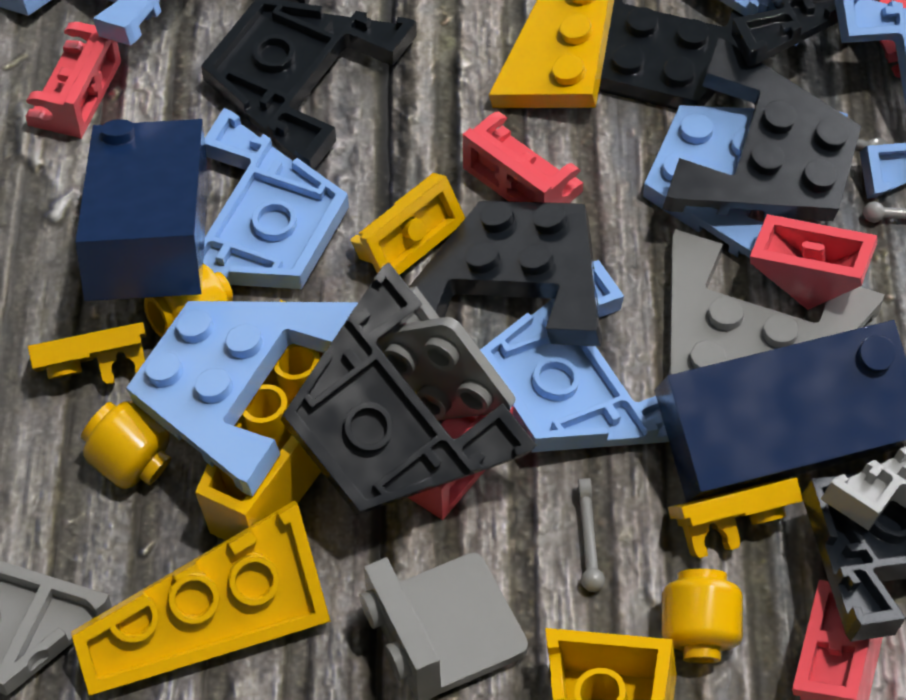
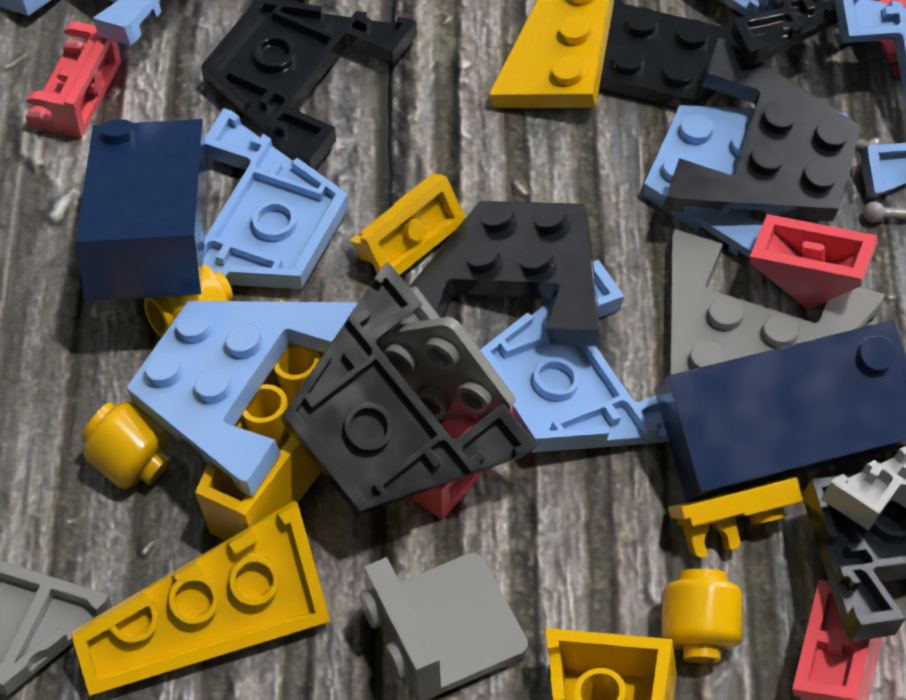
yellow plate [28,322,146,385] -> none
coral hinge [463,111,583,203] -> none
light grey hinge [578,478,605,592] -> none

